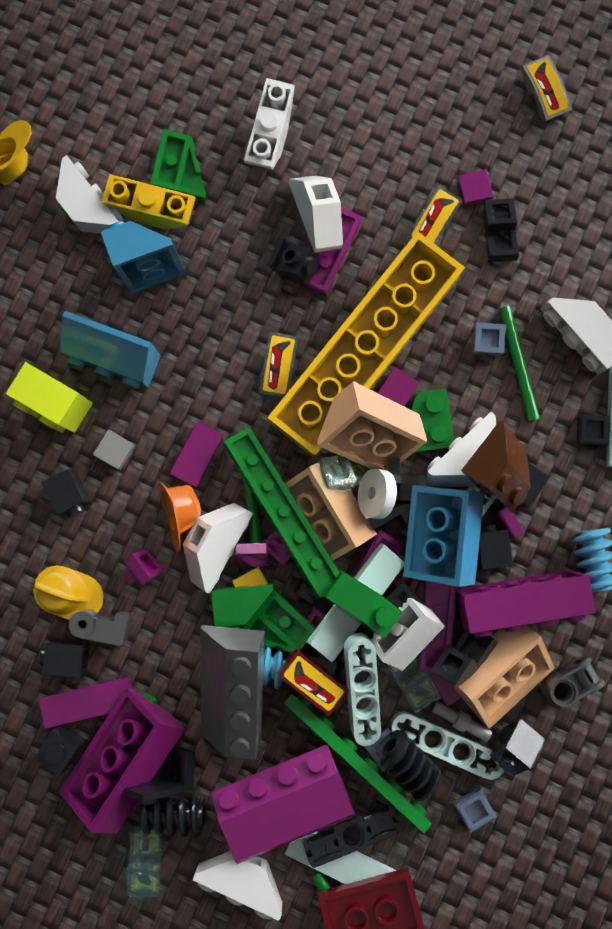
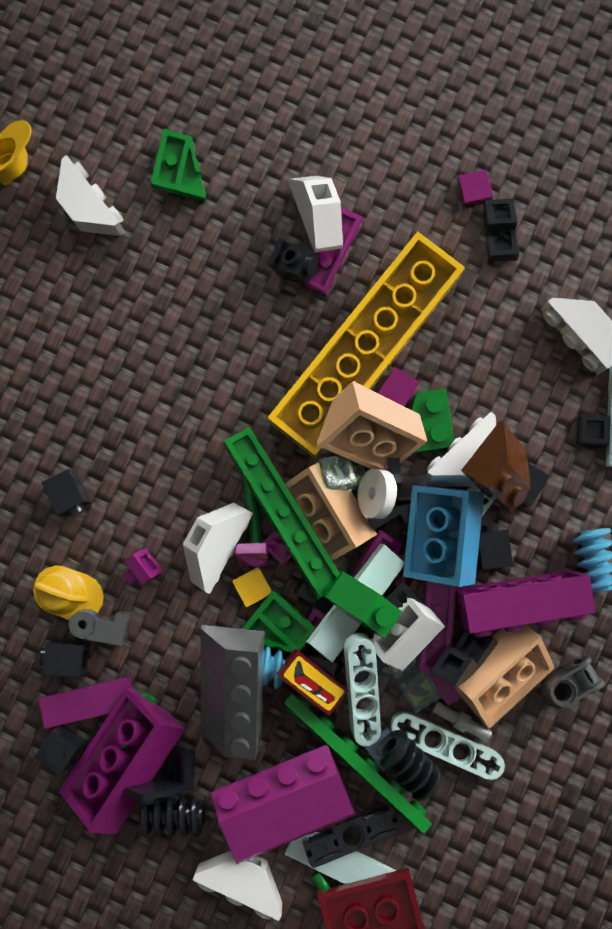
neon yellow brick [6,362,93,433] -> none
dark azure slope [59,311,161,389] -> none
light grey tile [93,429,136,470] -> none
yellow slope [101,174,196,229] -> none
dark azure slope [101,221,186,294] -> none
clear light blue slope [127,826,163,897] -> none
orange piece [158,482,201,553] -> none
magenta tile [170,421,224,488] -> none
green slope [211,582,274,629] -> none
white slope [244,78,295,170] -> none
slope [259,332,299,397] -> none
slope [407,186,463,245] -> none
sand blue tile [453,787,497,833] -> none
sand blue plate [472,322,506,356] -> none
brick [490,719,545,775] -> none
magenta tile [493,507,524,538] -> none
green bar [499,306,540,422] -> none
slope [520,55,572,122] -> none

